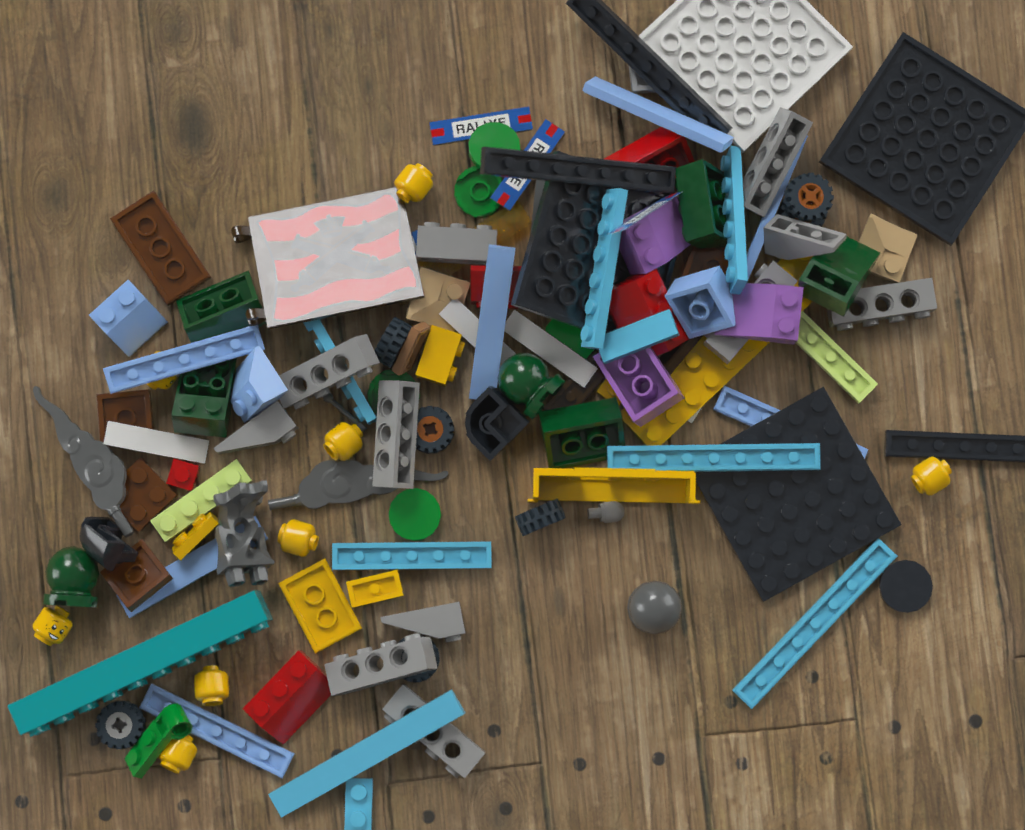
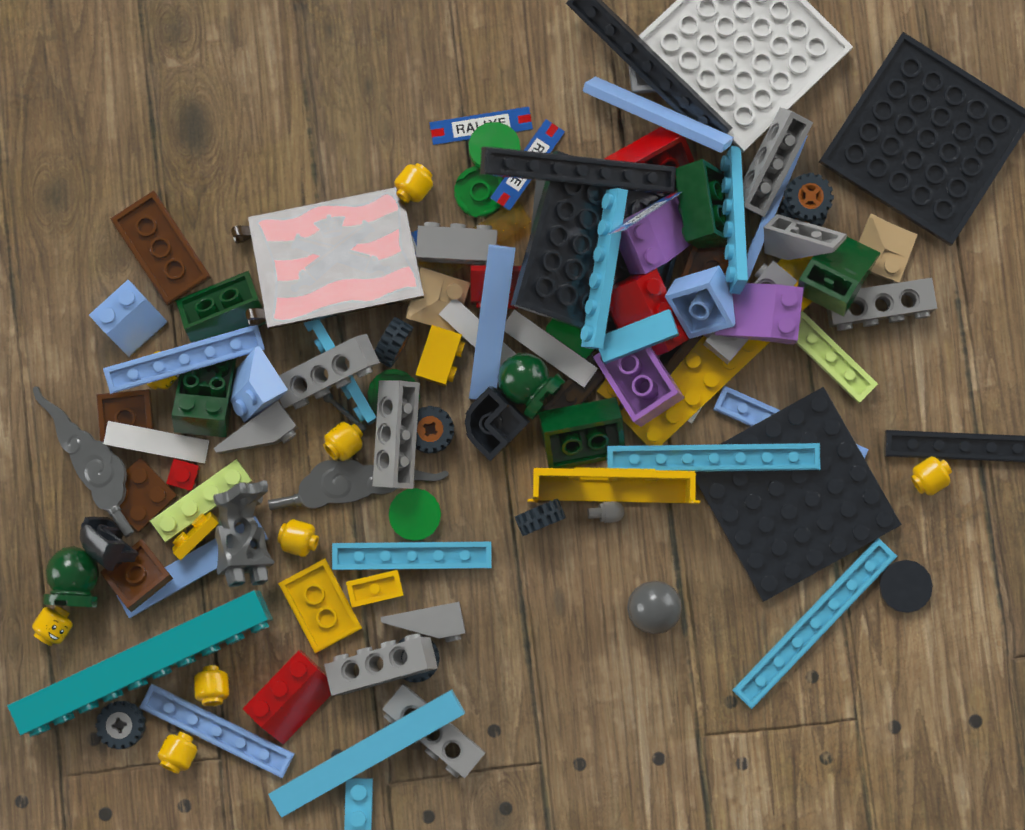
green plate [124,704,192,779] -> none
medium nougat tile [392,321,431,375] -> none

